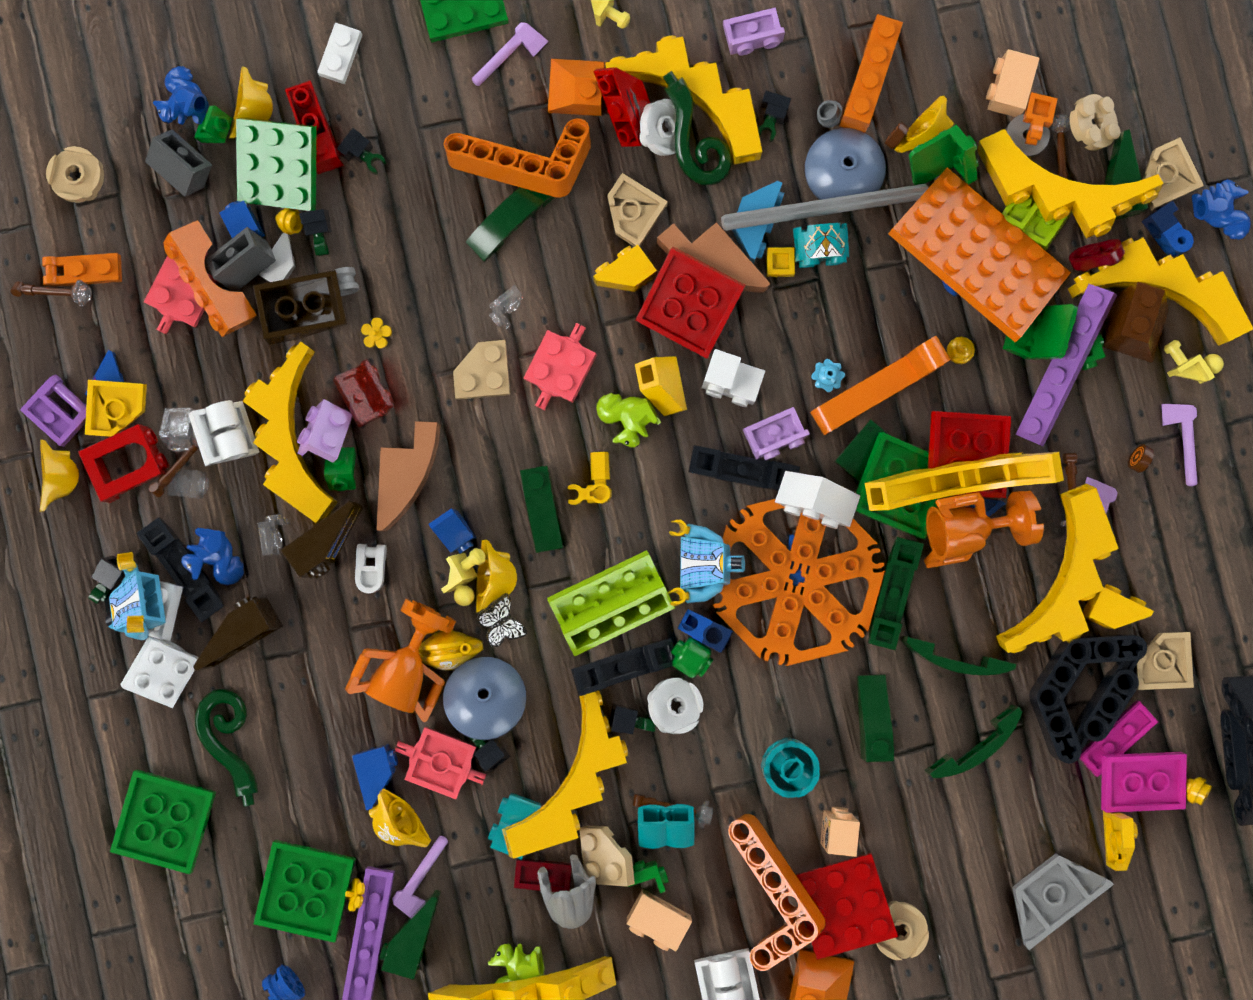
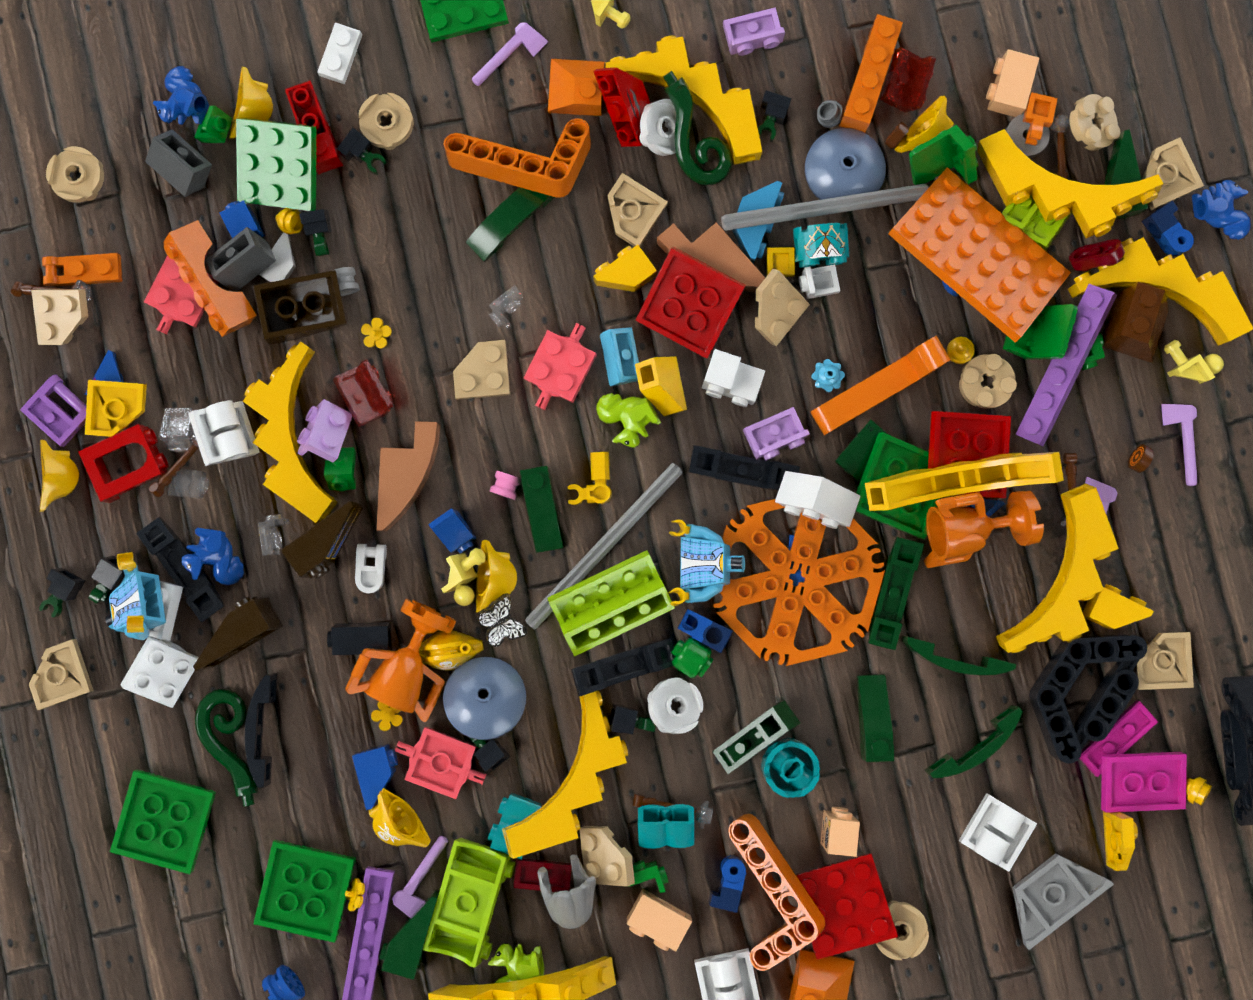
none -> tan plate [29,639,94,710]
none -> tan plate [31,289,88,345]
none -> black piece [39,568,86,617]
none -> black slope [245,674,277,788]
none -> black brick [327,622,392,655]
none -> tan plate [359,93,414,150]
none -> yellow plant [371,702,403,731]
none -> lime piece [423,838,516,968]
none -> bright pink wheel [489,471,522,500]
none -> light grey axle [525,463,683,629]
none -> medium azure slope [600,327,639,386]
none -> leg [708,855,746,913]
none -> slope [712,700,800,774]
none -> tan plate [755,269,810,346]
none -> white bracket [799,265,840,299]
none -> clear red bracket [880,47,936,113]
none -> tan plate [959,354,1017,409]
none -> white plate [959,793,1037,872]

